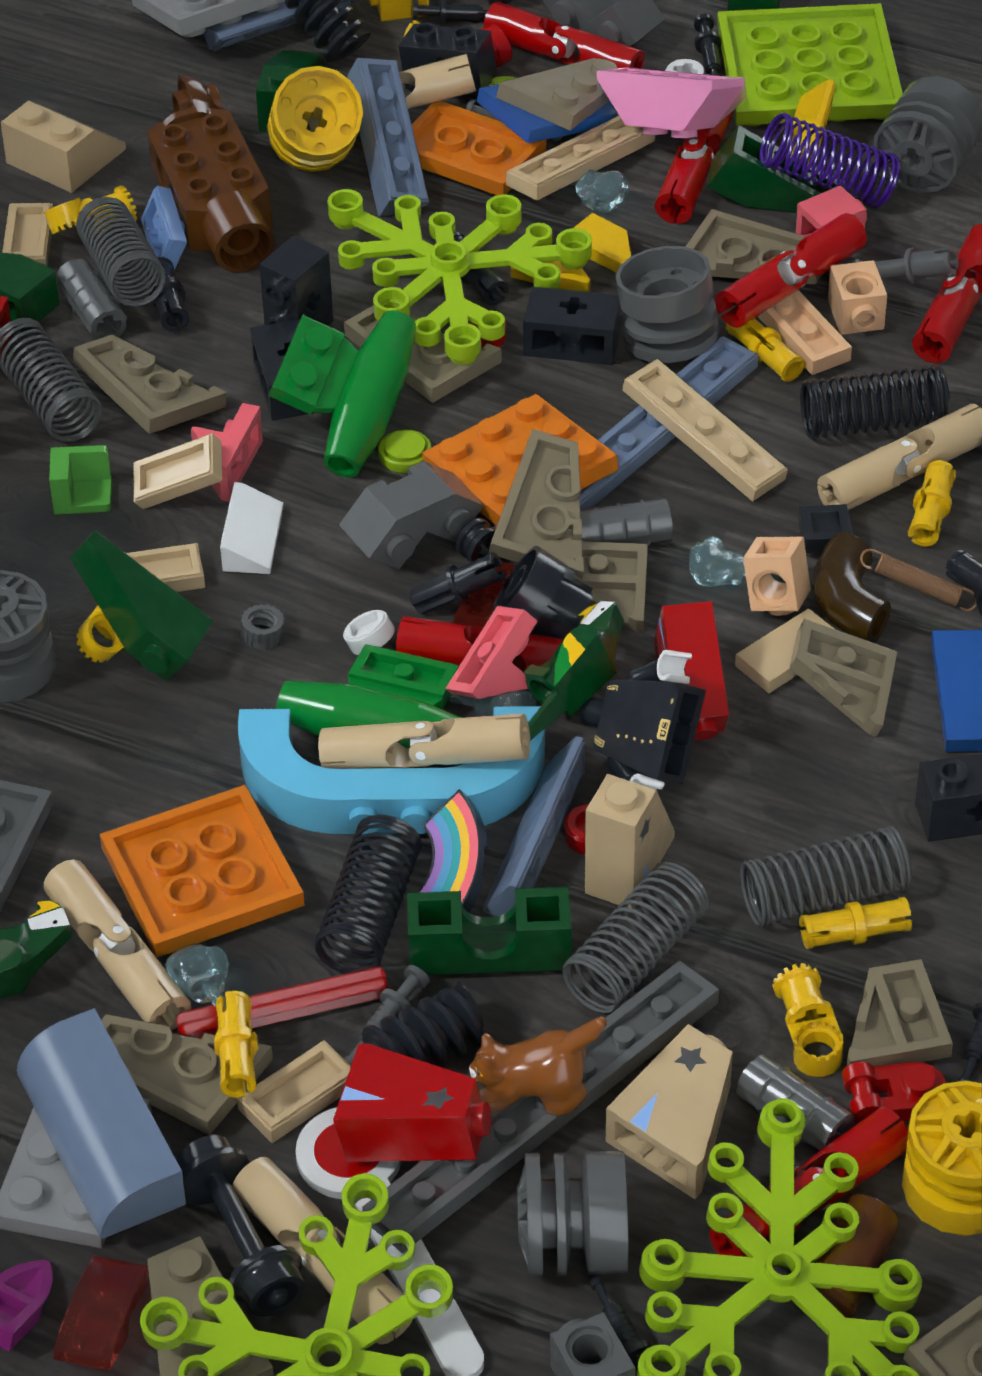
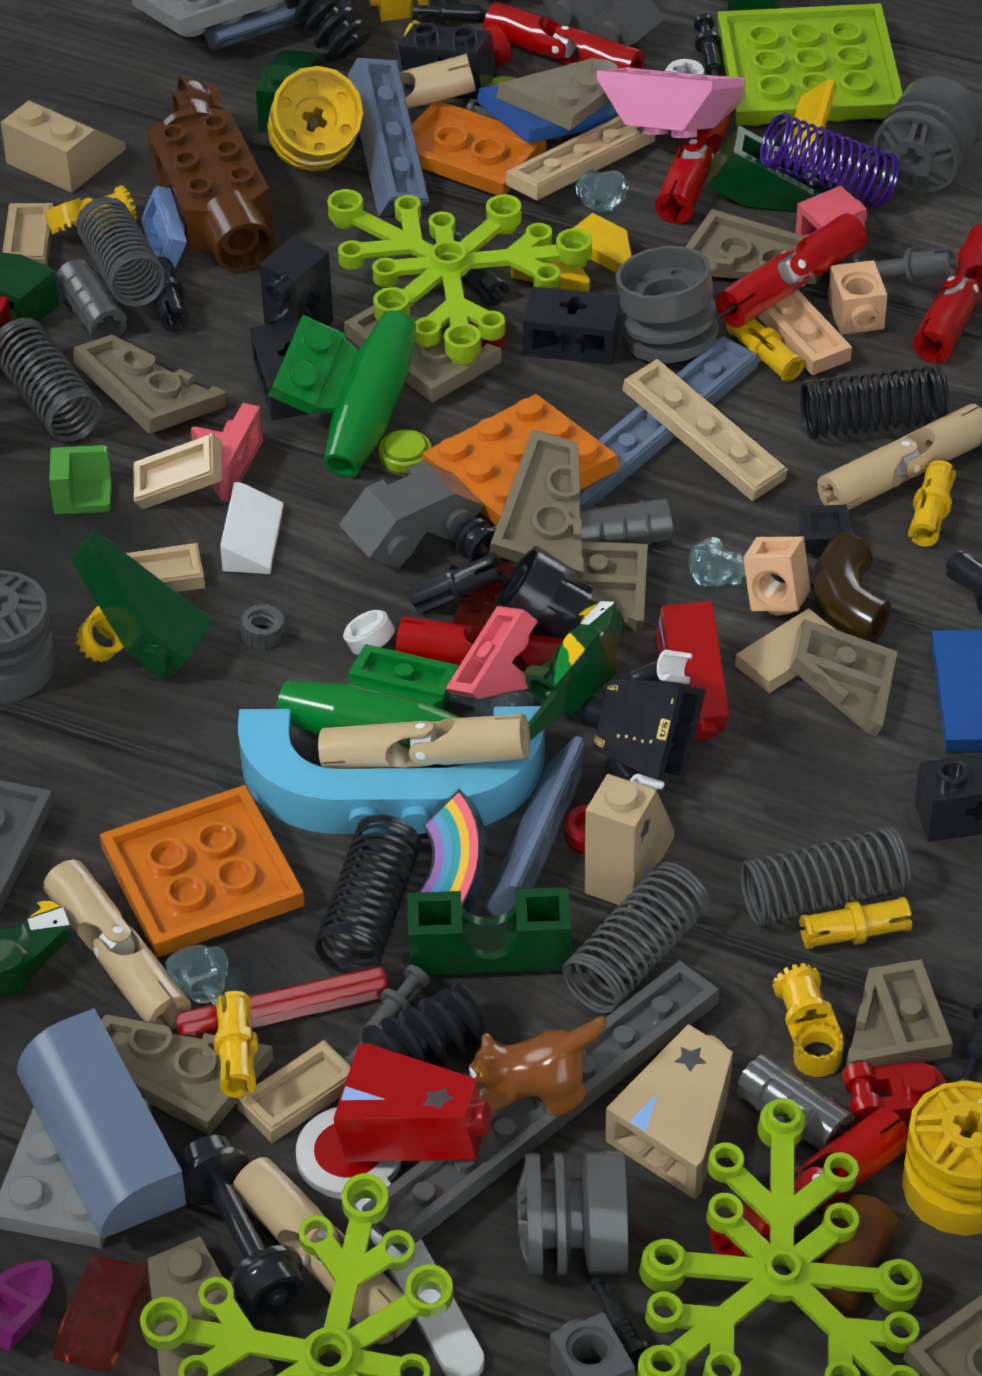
medium nougat piece [860,549,977,611] -> none

